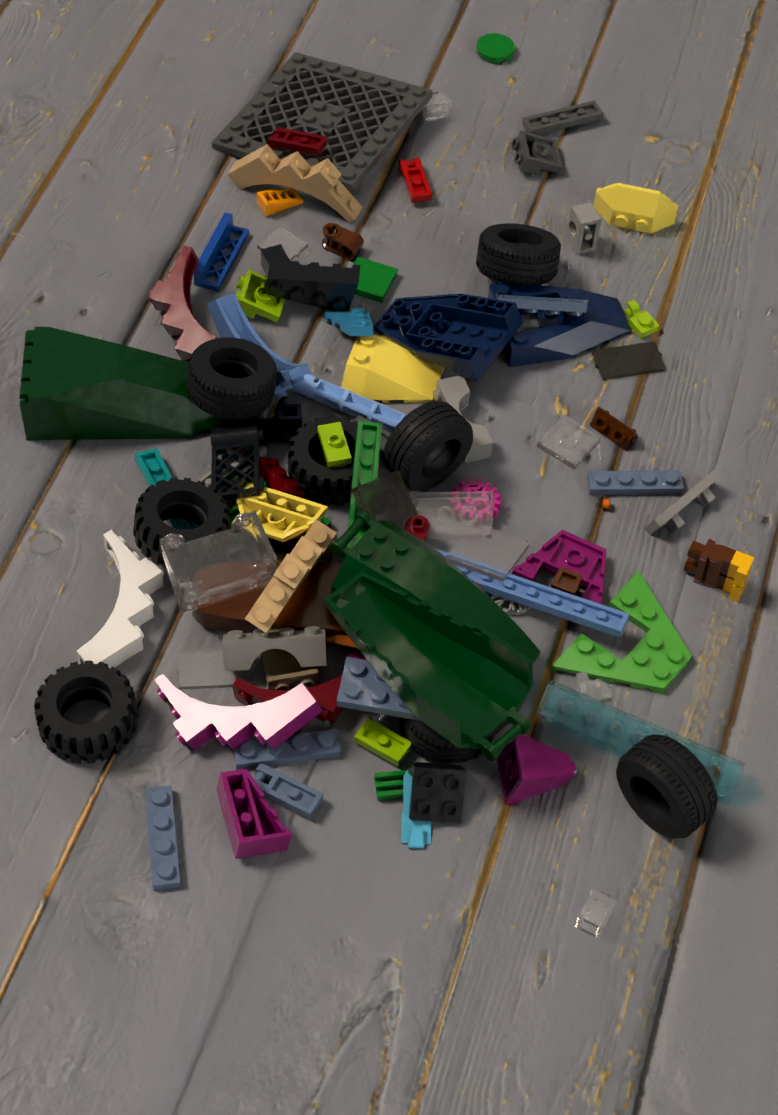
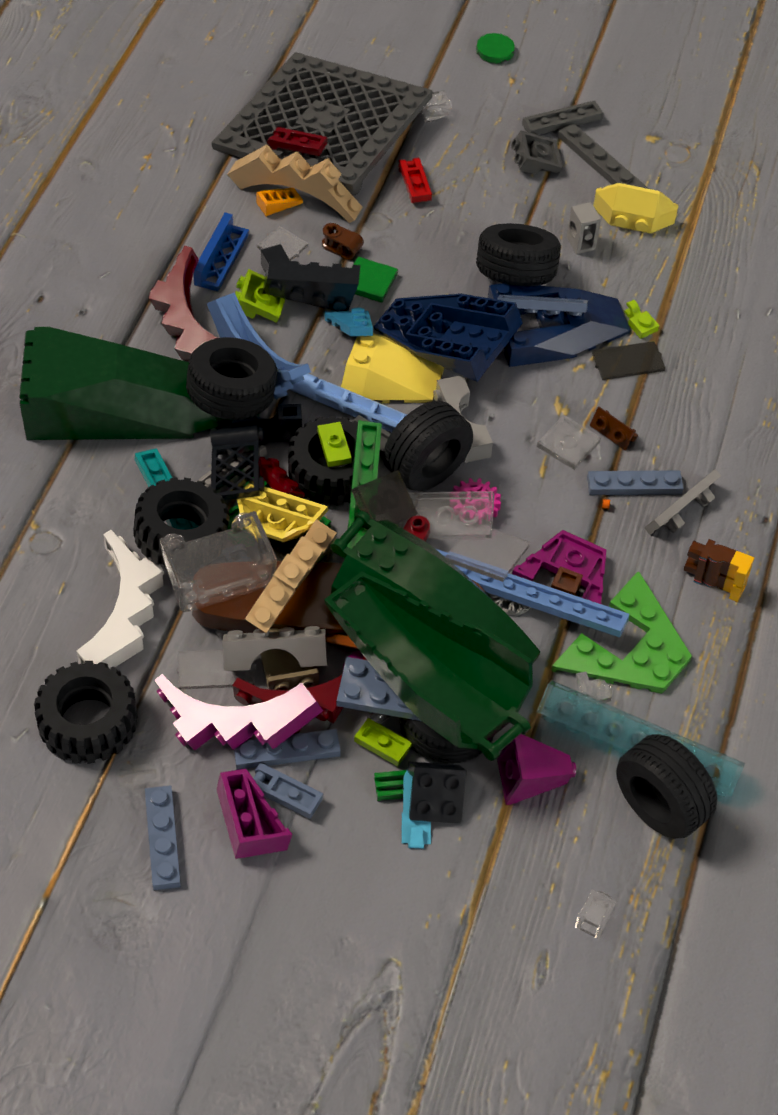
none -> dark grey plate [558,123,649,189]

